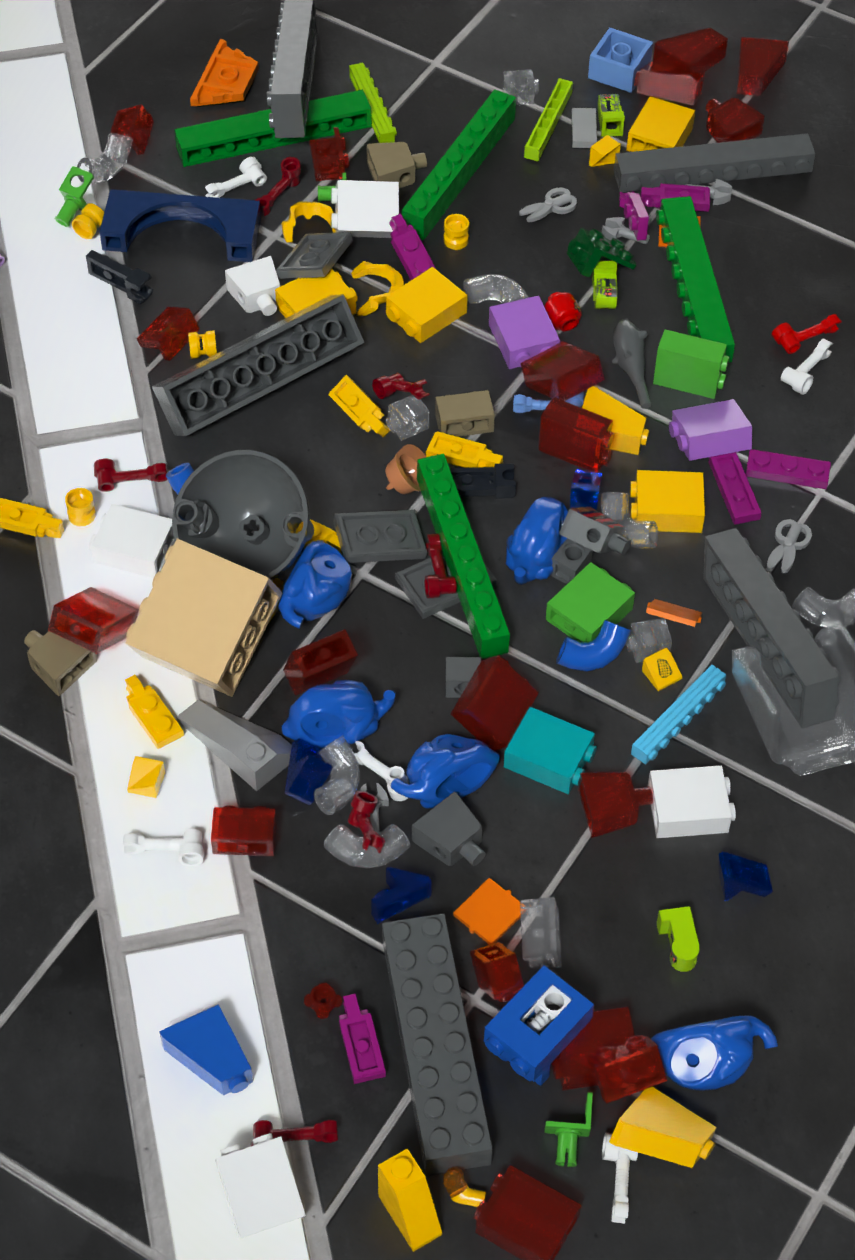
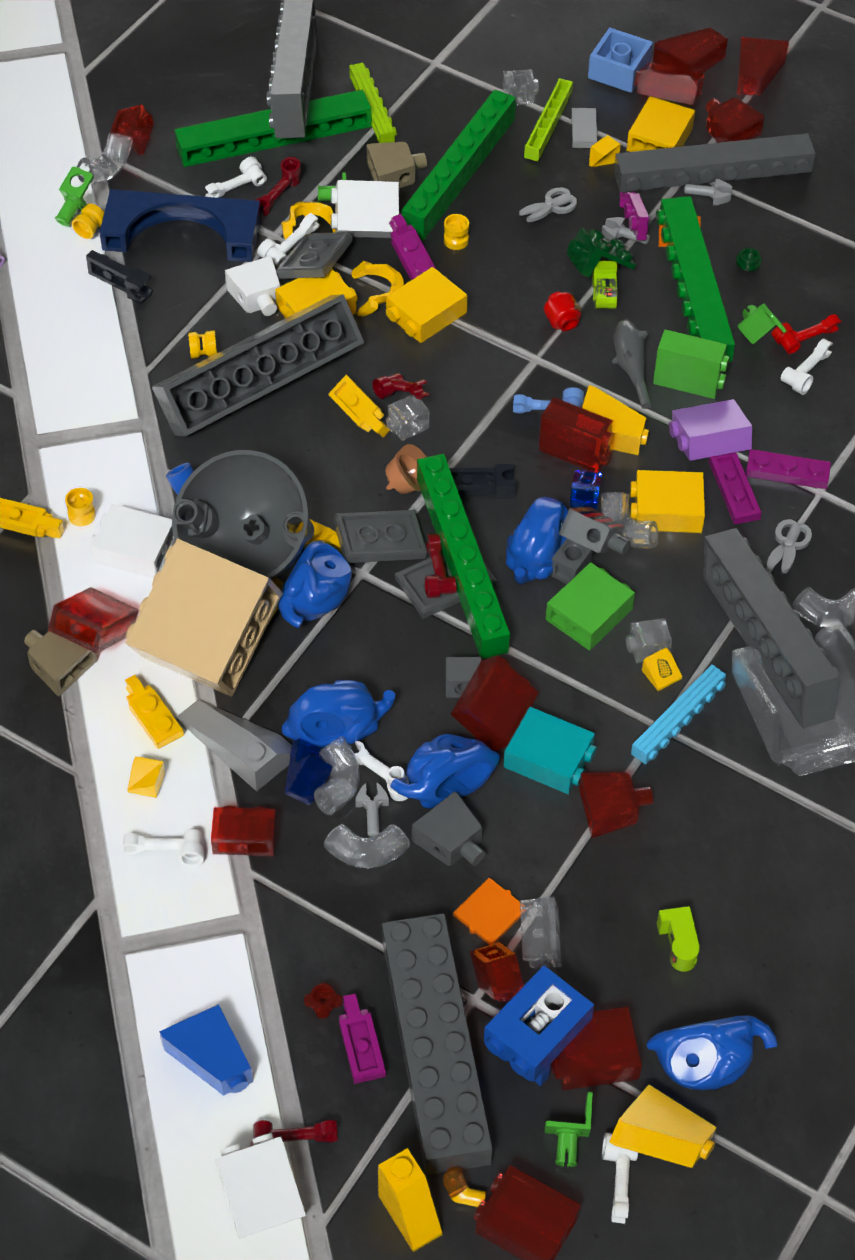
dark red brick [93,458,167,492] -> none
clear red bracket [137,307,200,361] -> none
orange wing [190,39,259,107] -> none
clear red brick [283,629,358,696] -> none
clear red bracket [309,127,349,181] -> none
dark red brick [348,791,385,854] -> none
clear blue slope [371,867,432,924] -> none
yellow hinge [426,431,503,468] -> none
dark tan brick [435,390,495,437] -> none
clear cylinder [463,274,529,304] -> none
medium lavender brick [489,296,560,369] -> none
clear red brick [520,341,605,403] -> none
blue cylinder [556,620,631,672] -> none
clear red bracket [587,1035,667,1103] -> none
lime leg [598,94,625,137] -> none
magenta hinge [640,183,710,212] -> none
orange piece [646,599,702,627] -> none
white brick [648,765,736,838] -> none
clear blue slope [718,851,773,901] -> none
none -> white brick [257,213,320,268]
none -> dark green plate [736,247,762,271]
none -> bright green bracket [737,303,787,344]

